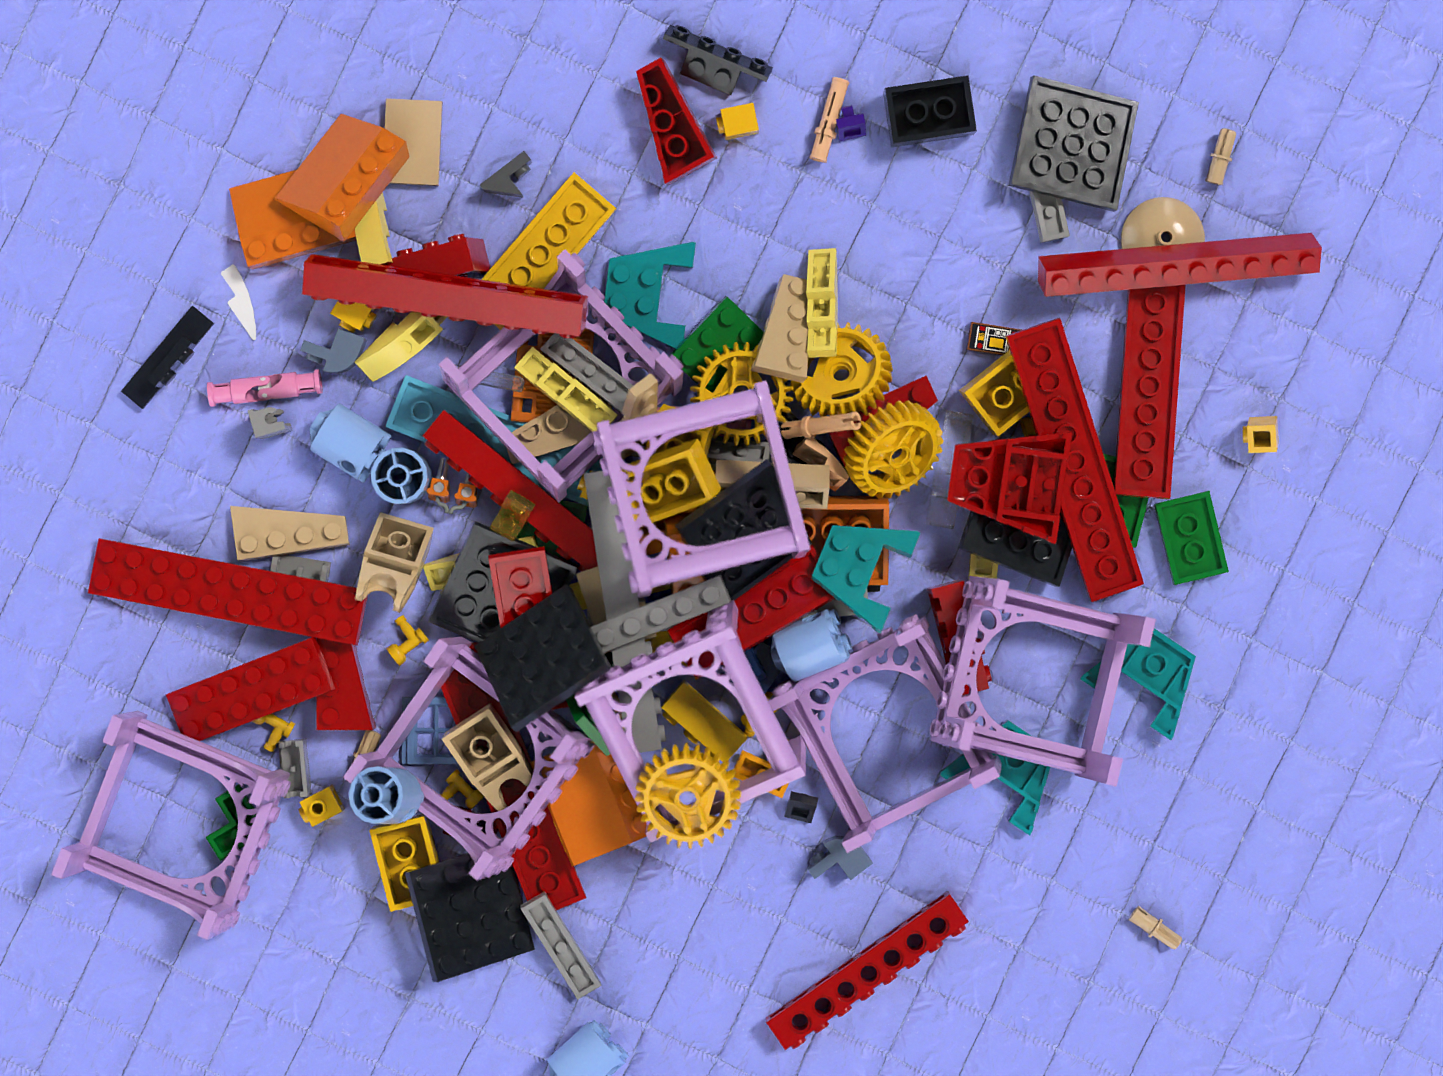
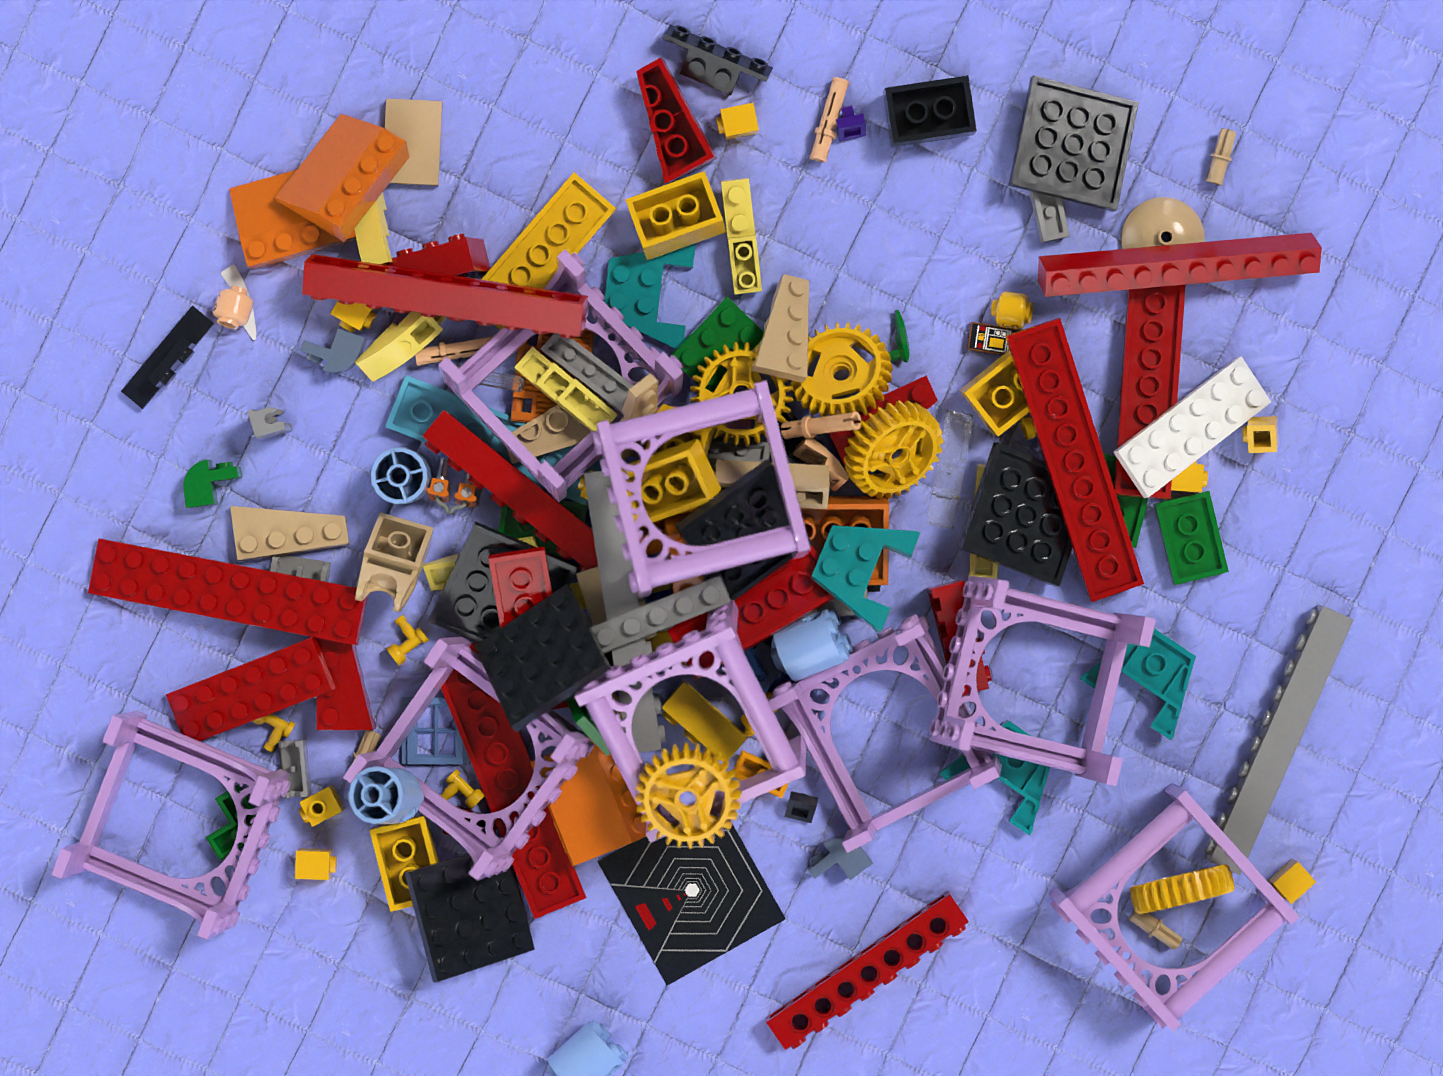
bright pink piece [207,369,323,407] -> none
light blue cylinder [310,403,392,483] -> none
tan brick [442,703,540,811] -> none
dark grey slope [480,151,532,198] -> none
clear yellow bracket [490,490,535,541] -> none
light grey plate [520,891,601,1000] -> none
light yellow slope [806,248,838,358] -> none
red wedge [947,432,1072,544] -> none
none -> green brick [183,459,242,508]
none -> light nougat head [213,286,254,329]
none -> yellow brick [295,848,337,880]
none -> light nougat pin [415,336,493,366]
none -> black sticker [598,813,786,986]
none -> yellow brick [625,171,726,260]
none -> light yellow slope [721,178,762,294]
none -> green bar [888,310,910,363]
none -> yellow head [991,291,1034,330]
none -> lavender arch [1049,783,1299,1031]
none -> white plate [1113,356,1271,498]
none -> yellow gear [1130,864,1235,914]
none -> yellow brick [1171,460,1208,493]
none -> light grey brick [1204,605,1354,875]
none -> yellow brick [1268,858,1316,904]

